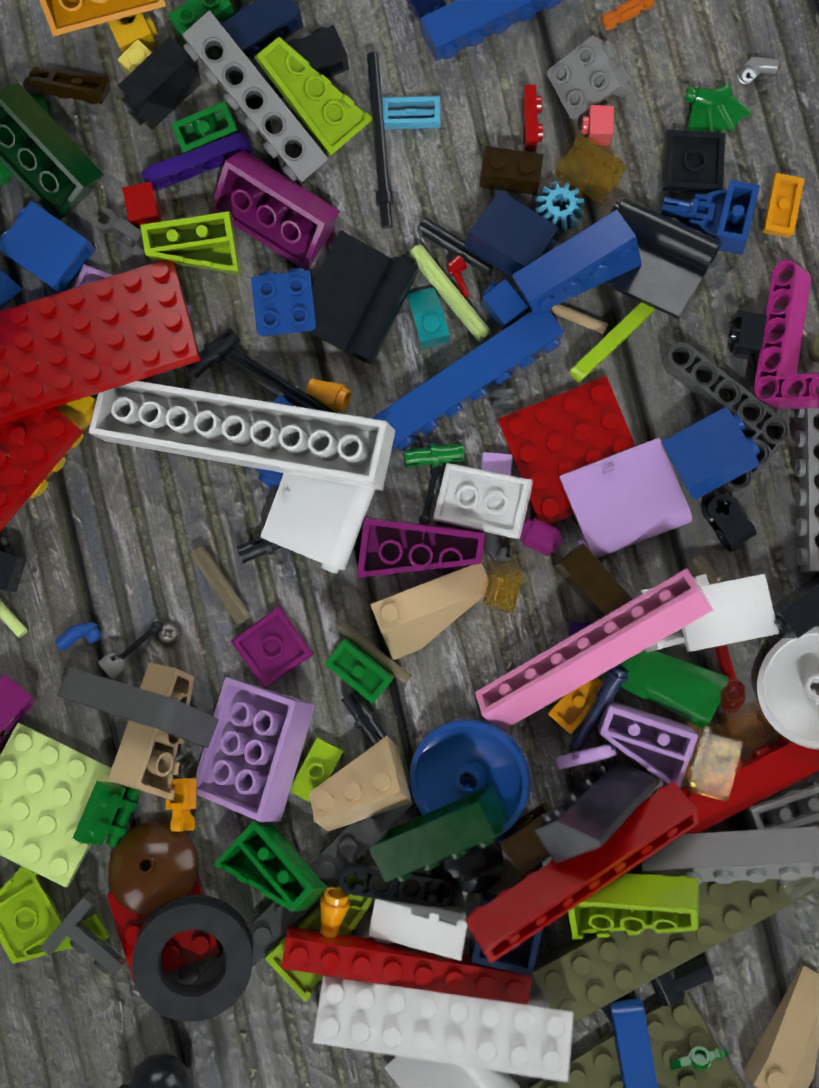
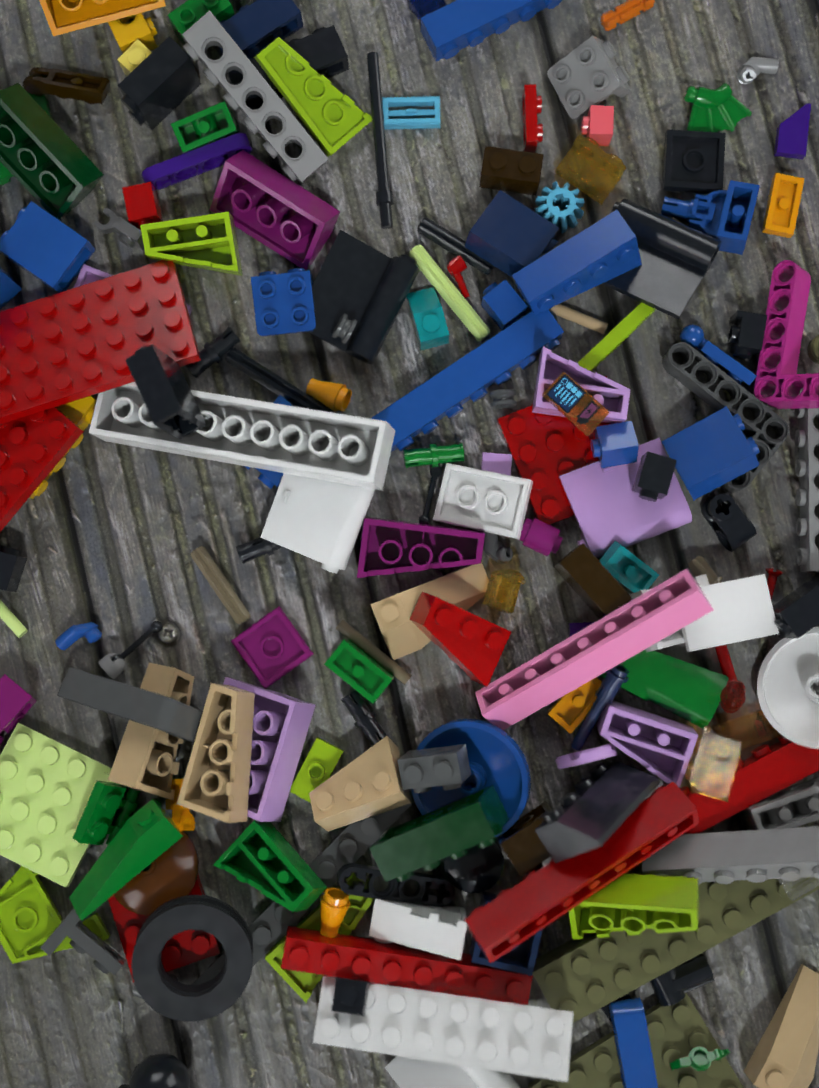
none -> green wedge [69,798,183,920]
none -> black brick [125,344,206,439]
none -> tan wedge [177,683,255,823]
none -> dark grey bush [332,313,357,344]
none -> black plate [332,977,370,1016]
none -> dark grey brick [397,744,471,793]
none -> red wedge [410,592,511,687]
none -> lavender wedge [532,347,631,424]
none -> tile [542,371,610,437]
none -> blue brick [591,421,639,468]
none -> teal plate [599,541,659,593]
none -> black brick [632,451,677,502]
none -> blue plate [680,324,757,385]
none -> red piece [765,568,783,601]
none -> dark purple tile [774,103,811,159]

